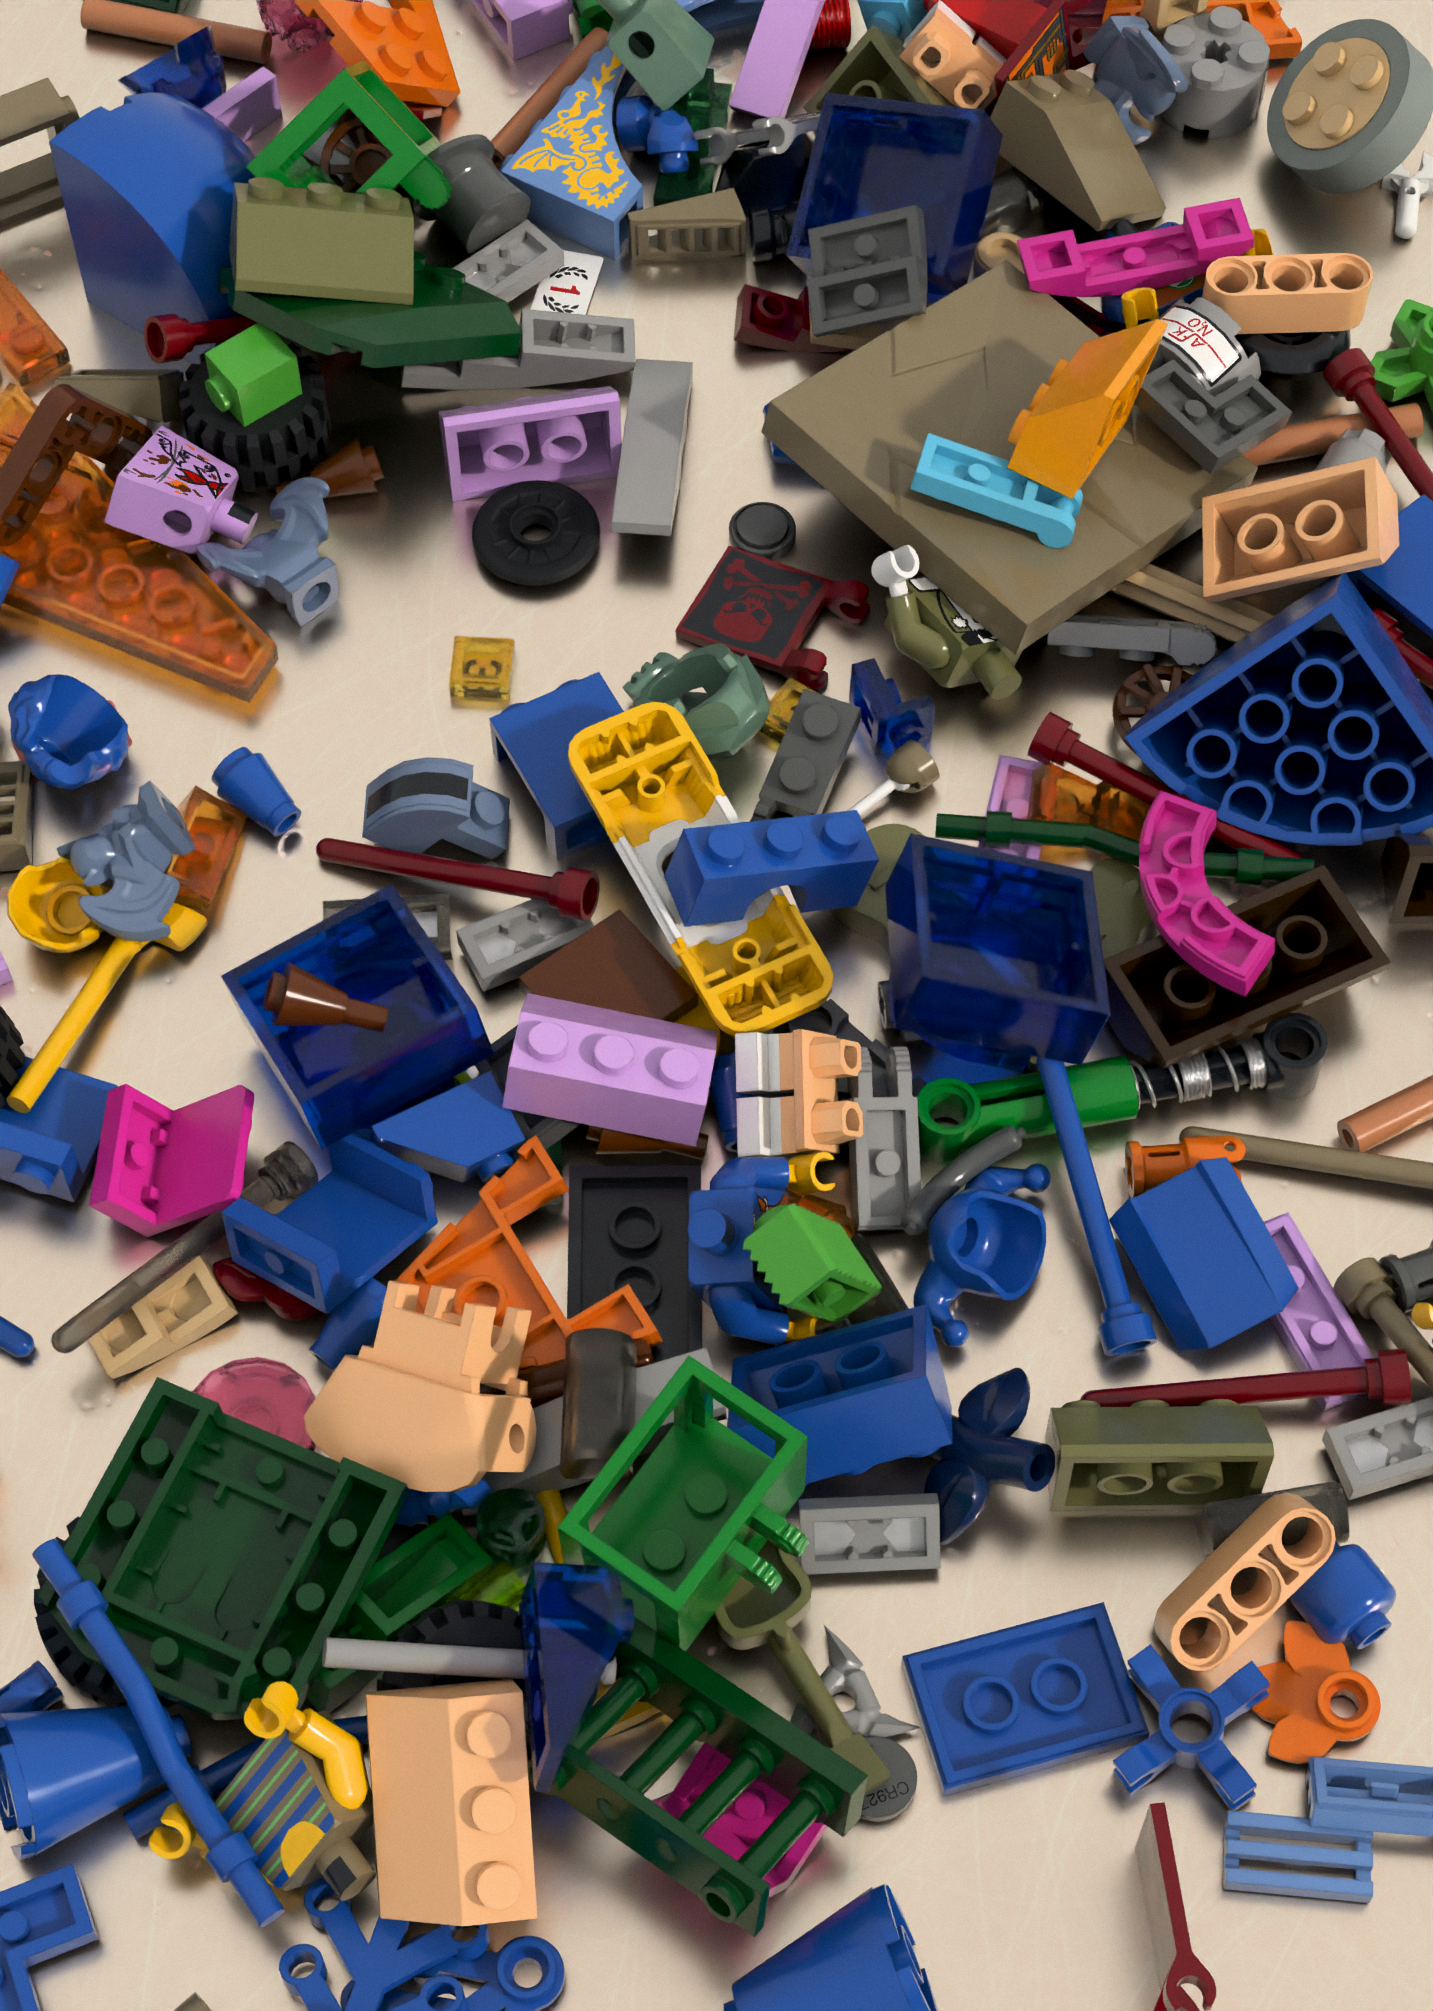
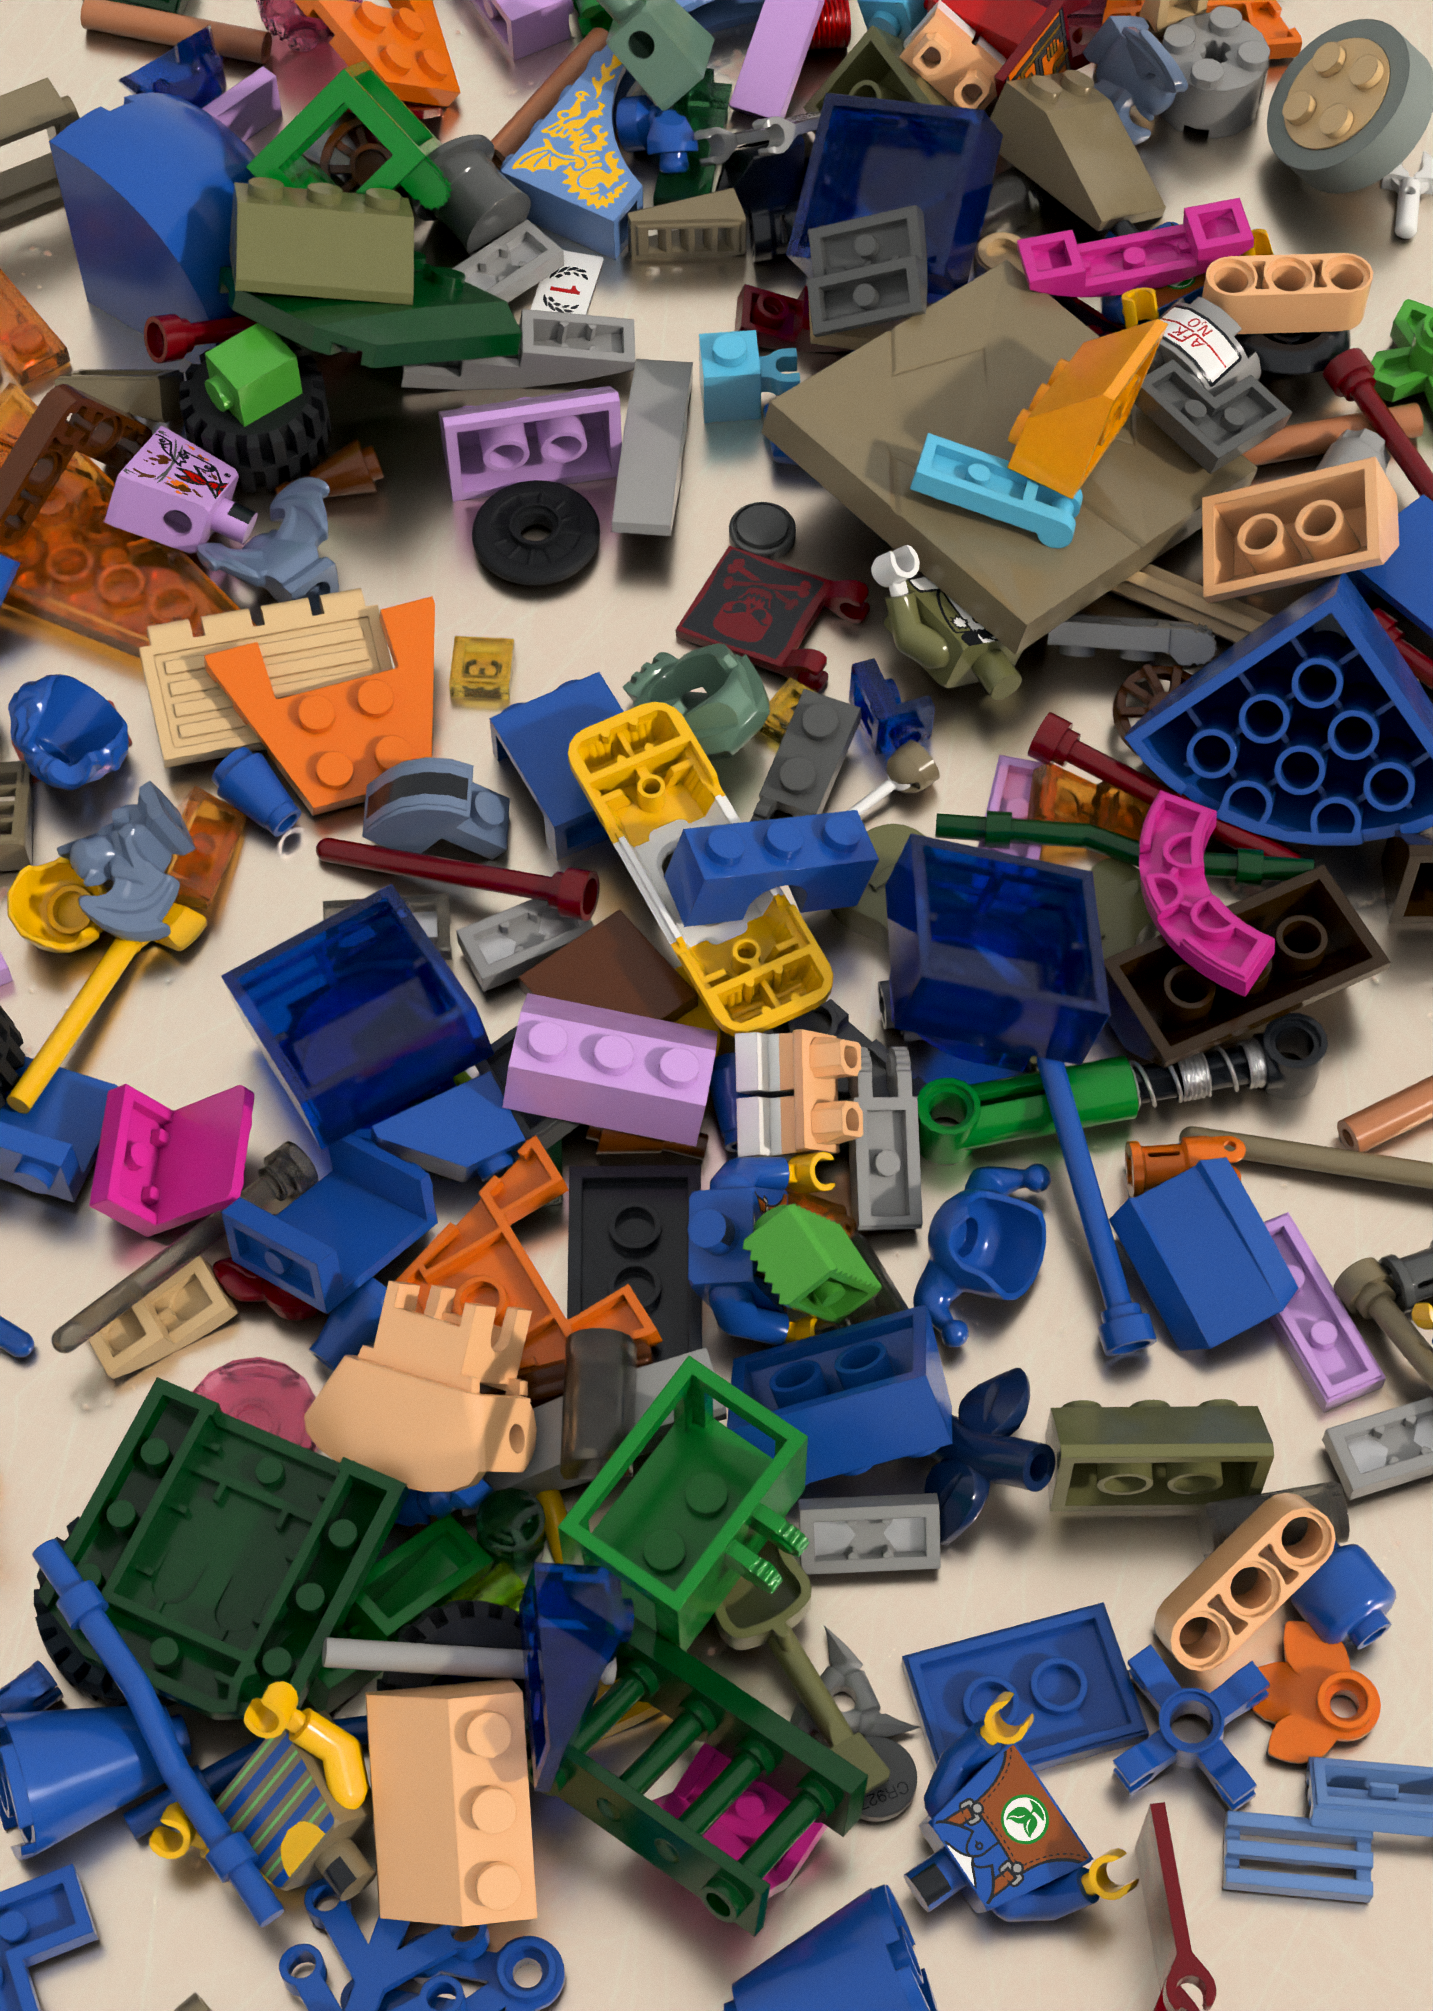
reddish brown cone [263,962,389,1033] -> none
dark grey piece [901,1125,1027,1235] -> none
dark red piece [1080,1348,1412,1407] -> none
none -> tan hinge [139,588,393,768]
none -> orange wing [204,596,435,816]
none -> medium azure brick [699,330,801,423]
none -> torso [904,1692,1139,1922]

